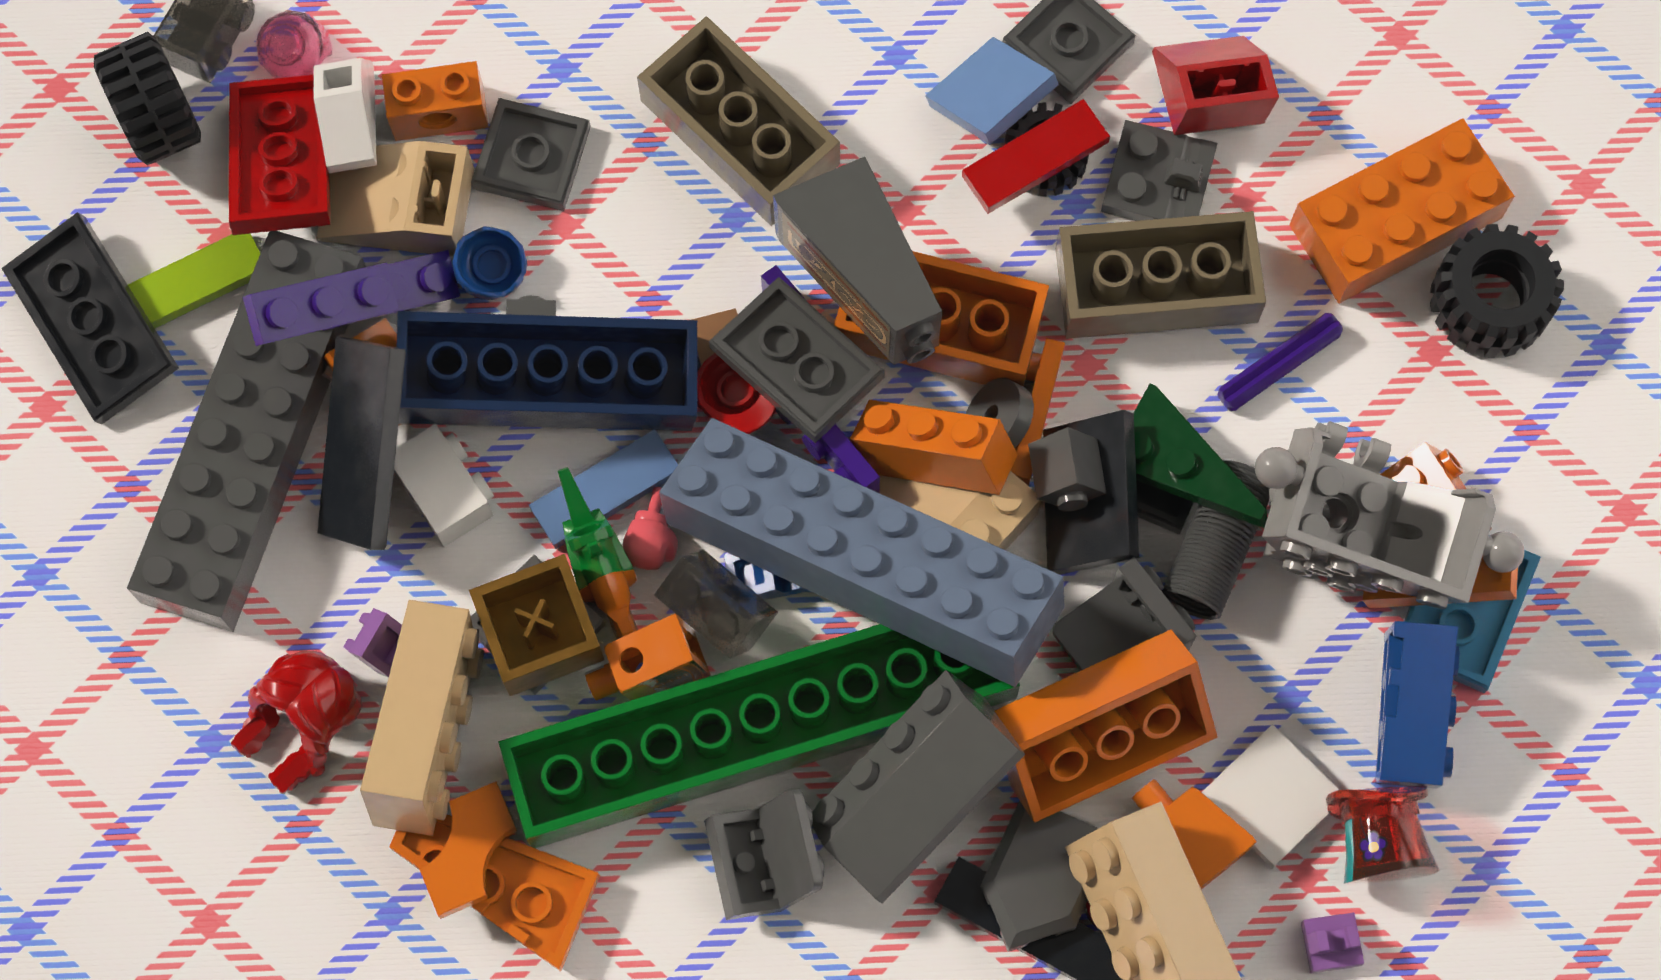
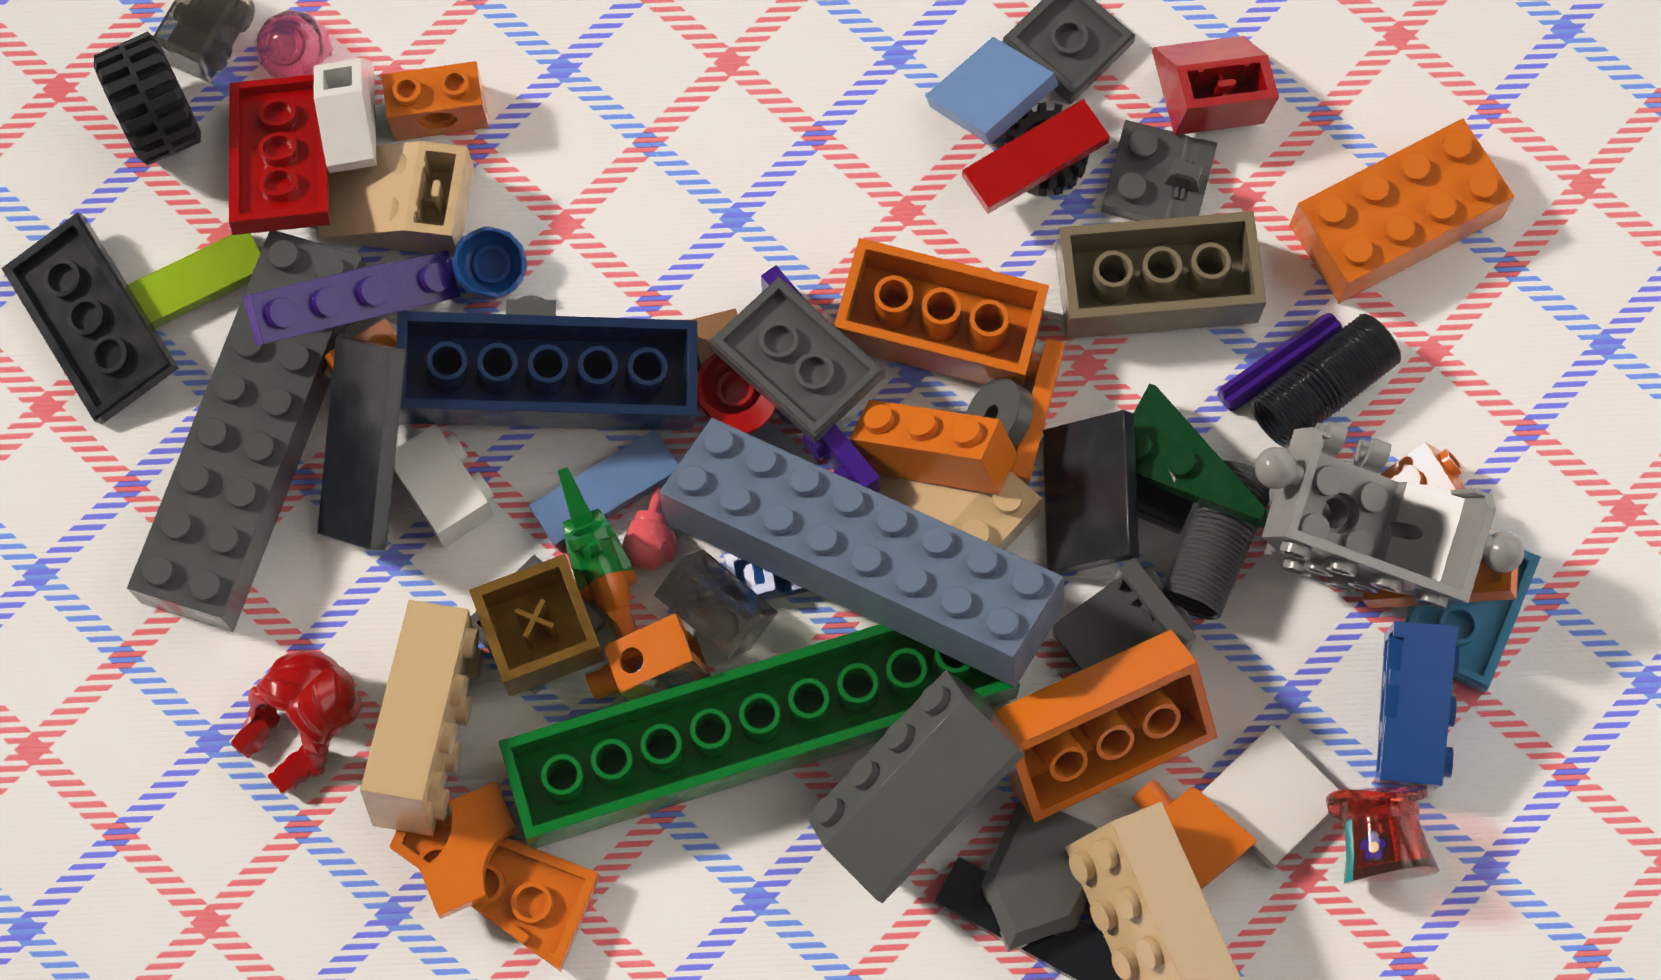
medium lavender tile [343,608,402,678] -> none
dark grey tile [471,98,591,211] -> none
dark tan brick [637,16,840,227] -> none
dark grey bracket [704,788,824,920] -> none
dark grey slope [773,156,942,365] -> none
dark grey brick [1028,427,1106,511] -> none
medium lavender tile [1301,912,1364,974] -> none
black tyre [1430,224,1564,358] -> none
none -> black piece [1250,314,1401,448]

